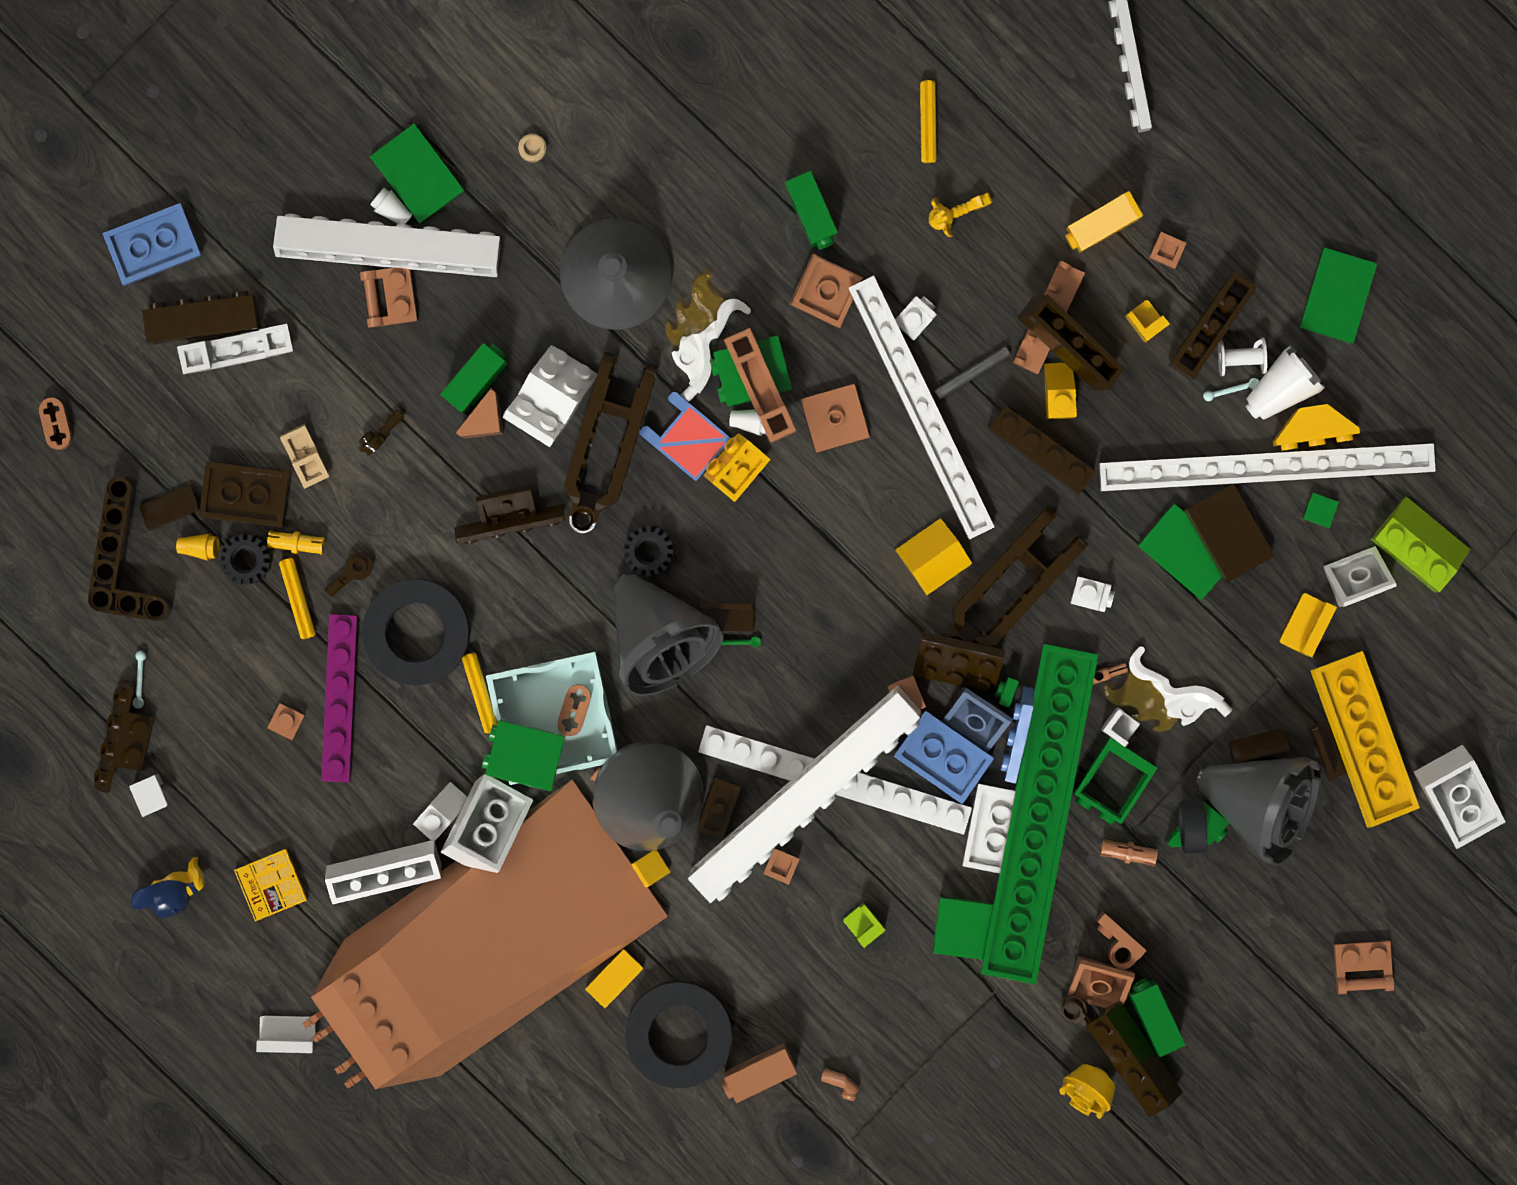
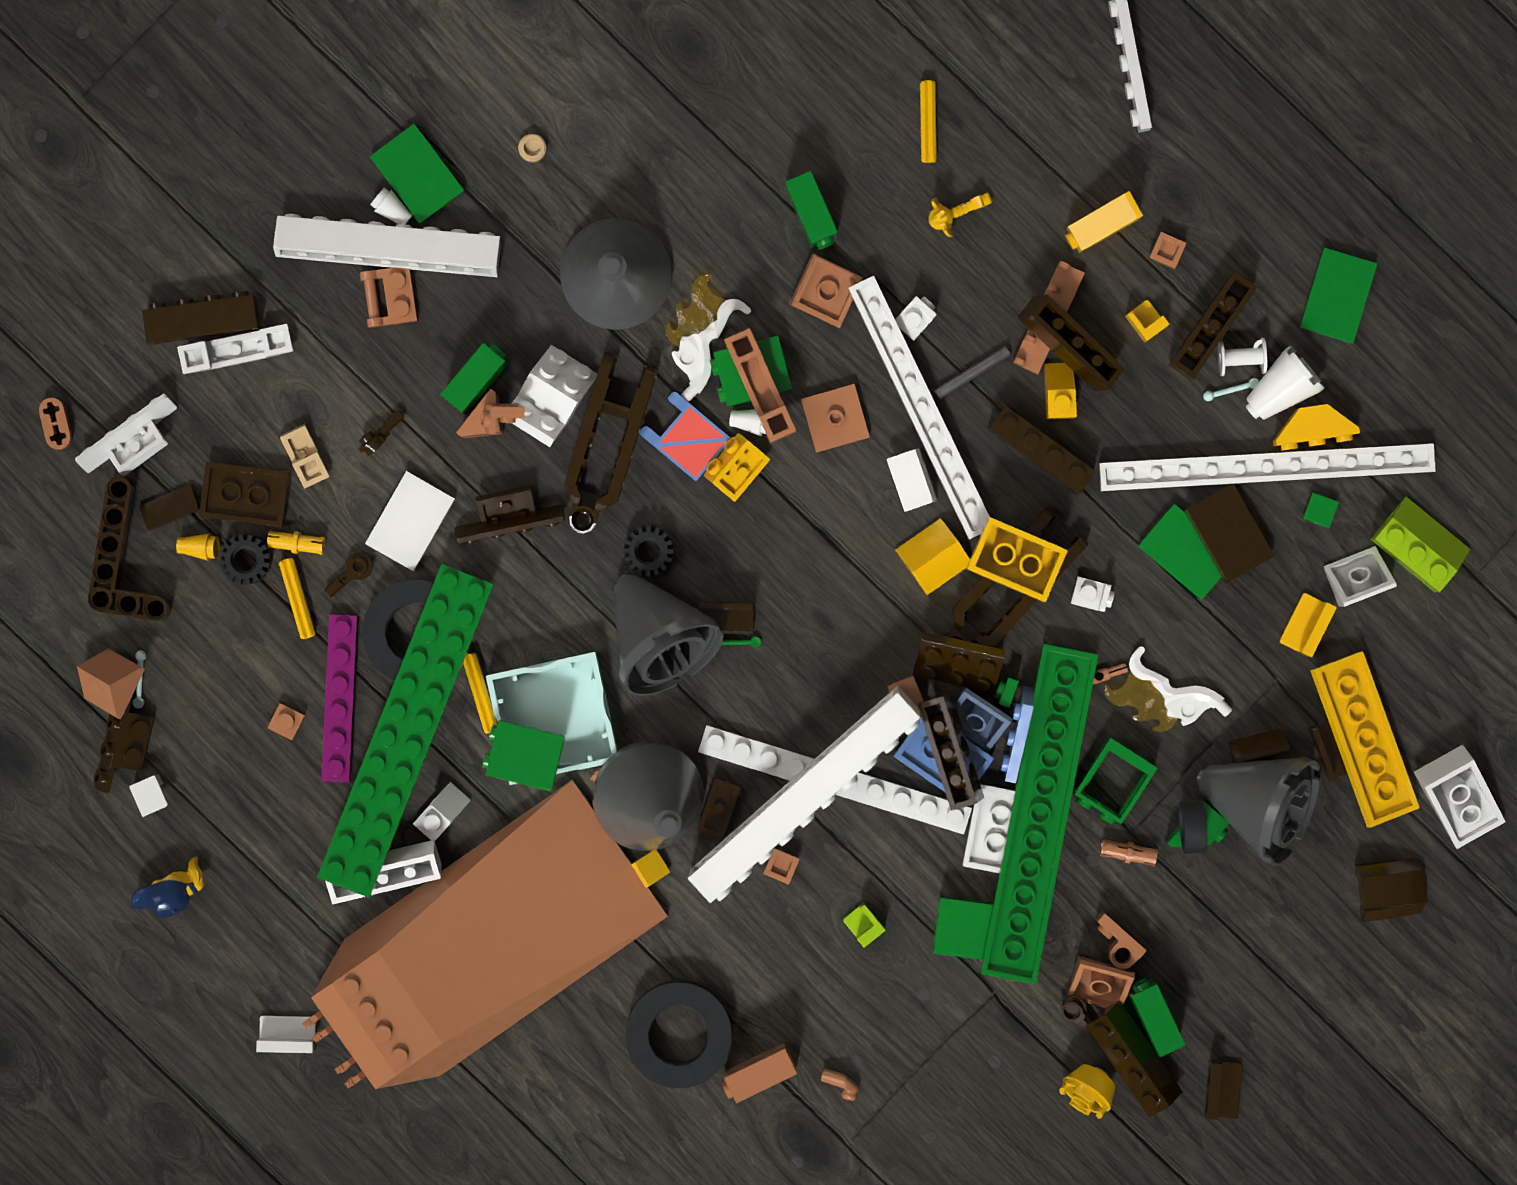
medium blue plate [102,203,202,286] -> none
yellow tile [234,848,308,922] -> none
white slope [441,773,533,873] -> none
nougat beam [558,684,591,736] -> none
yellow tile [585,949,644,1008] -> none
white panel [1100,707,1140,747] -> none
nougat plate [1333,940,1394,994] -> none
none -> white bracket [75,394,177,477]
none -> nougat slope [77,648,145,719]
none -> green plate [317,564,494,898]
none -> white tile [365,471,455,571]
none -> nougat bracket [481,403,525,434]
none -> white hinge [887,448,937,512]
none -> dark brown brick [918,691,984,811]
none -> yellow brick [966,517,1068,602]
none -> dark brown panel [1204,1060,1243,1120]
none -> dark brown slope [1354,858,1428,922]

